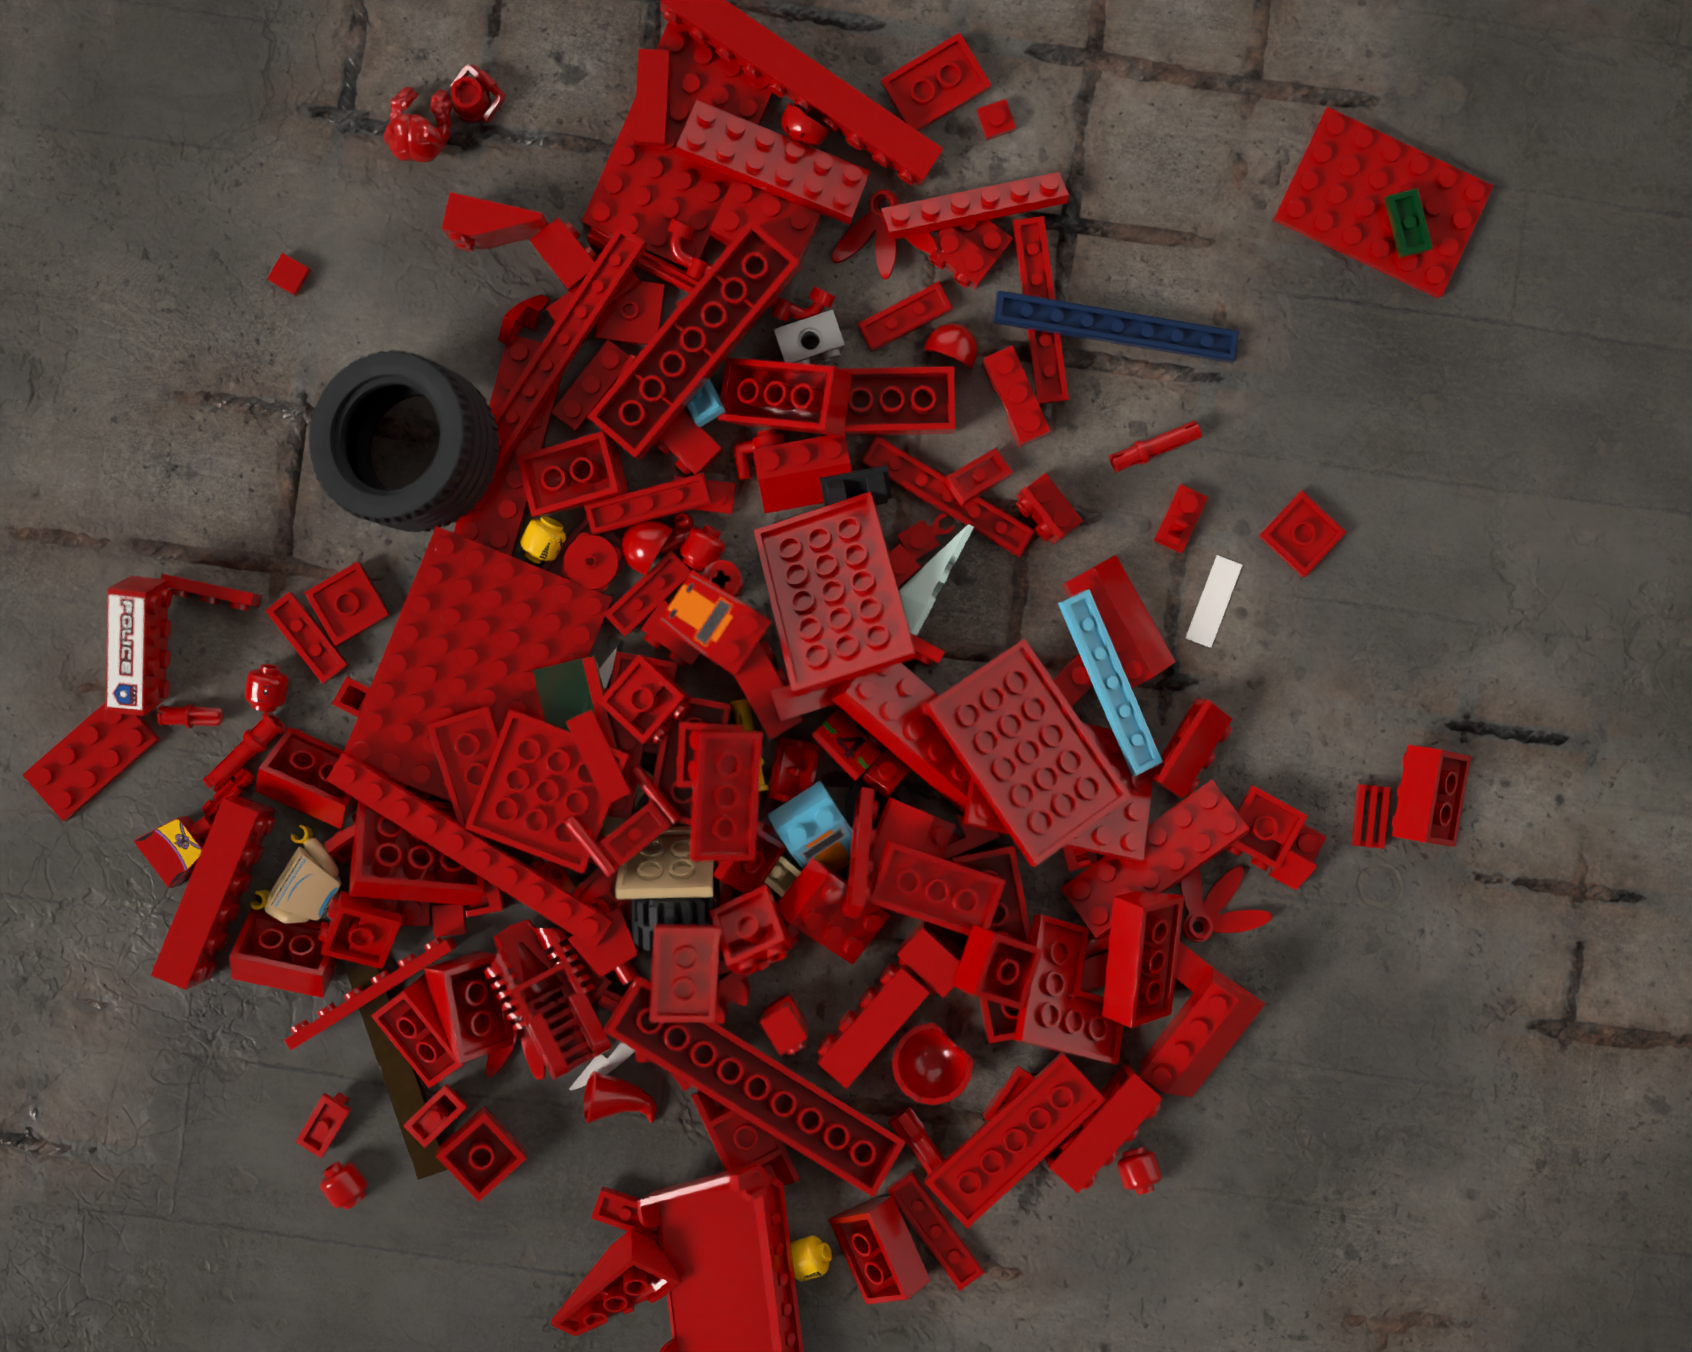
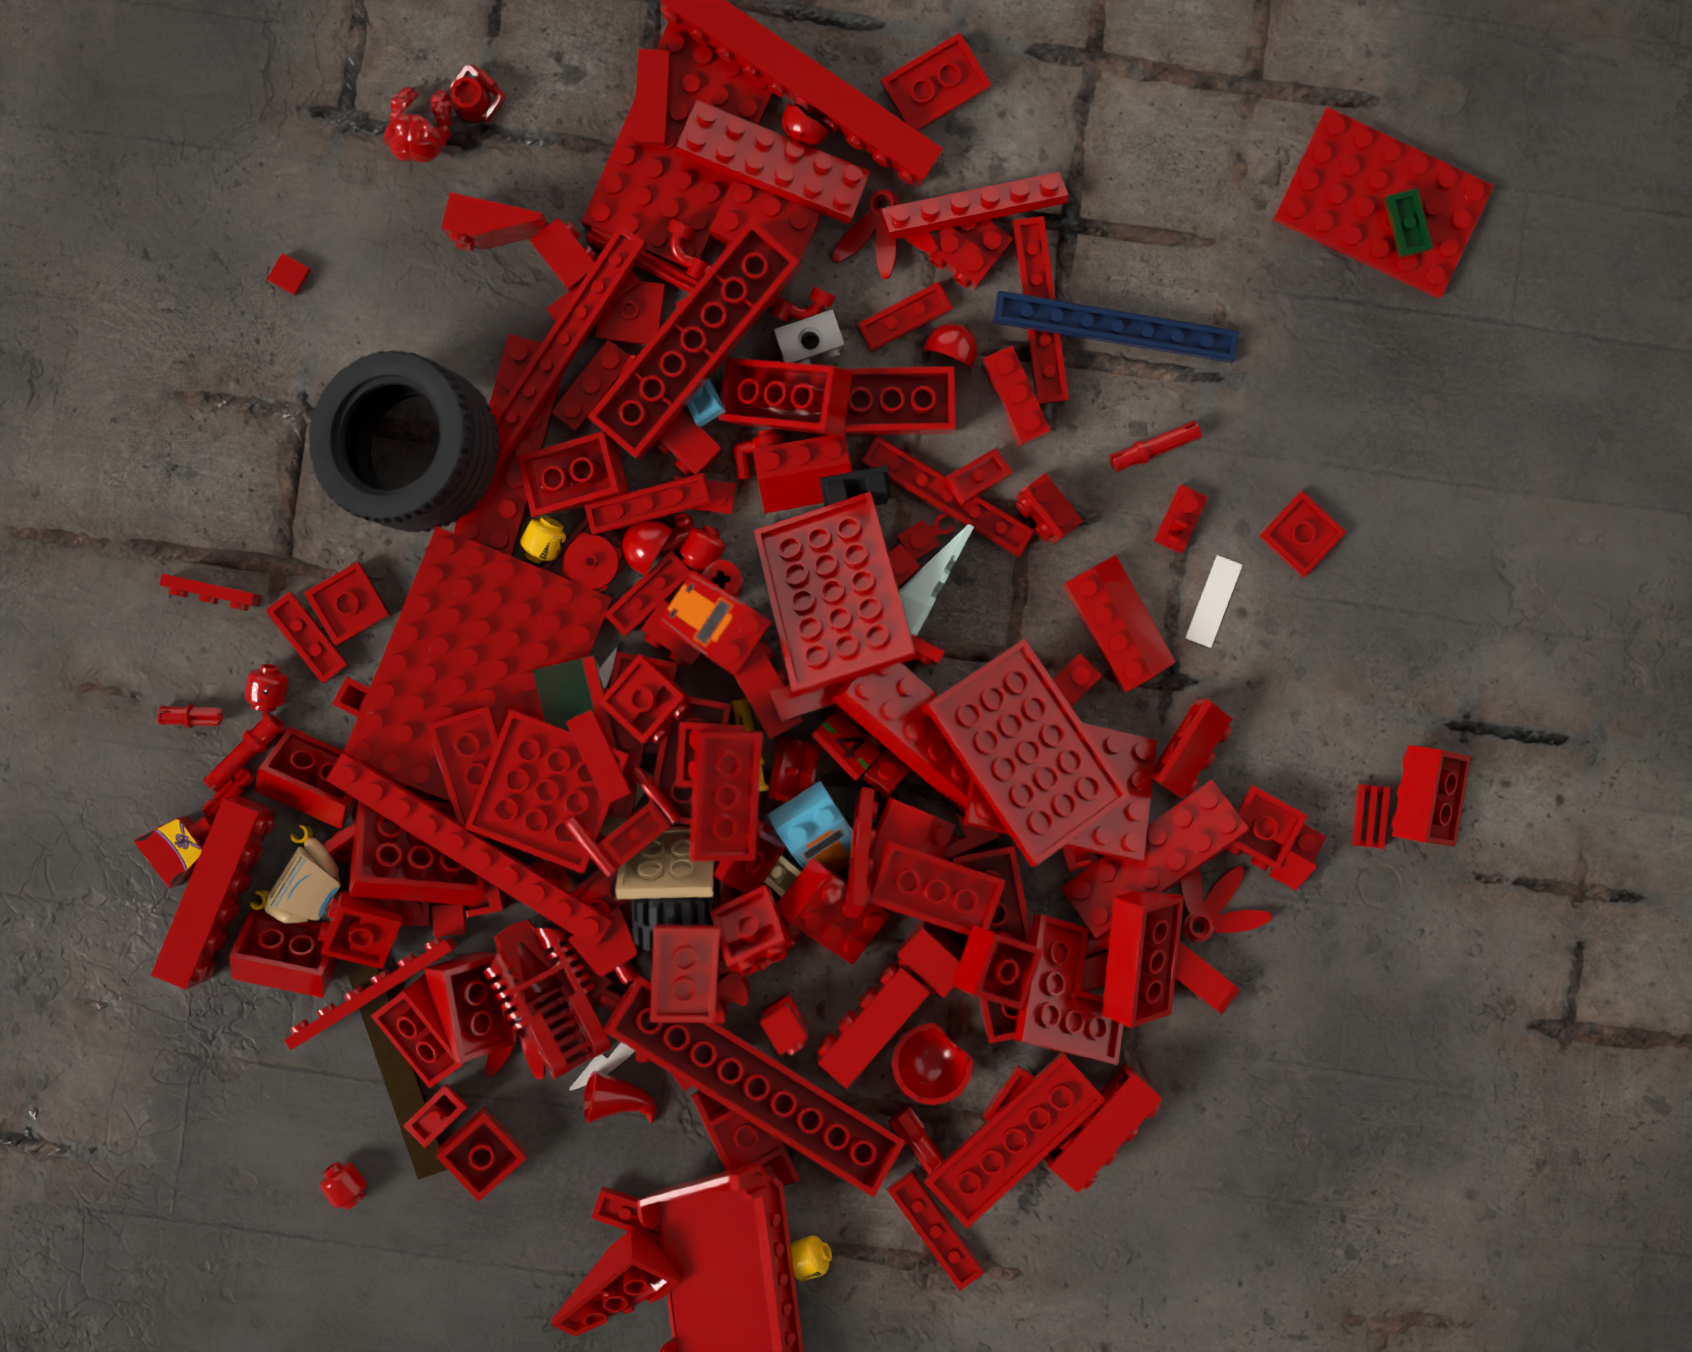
red plate [22,702,161,821] -> none
brick [106,576,172,716] -> none
red plate [295,1092,352,1159] -> none
red slope [498,294,550,345] -> none
red slope [828,1195,931,1305] -> none
red plate [976,99,1016,141] -> none
medium azure plate [1058,590,1163,775] -> none
red head [1117,1146,1162,1195] -> none
red slope [1140,968,1265,1097] -> none

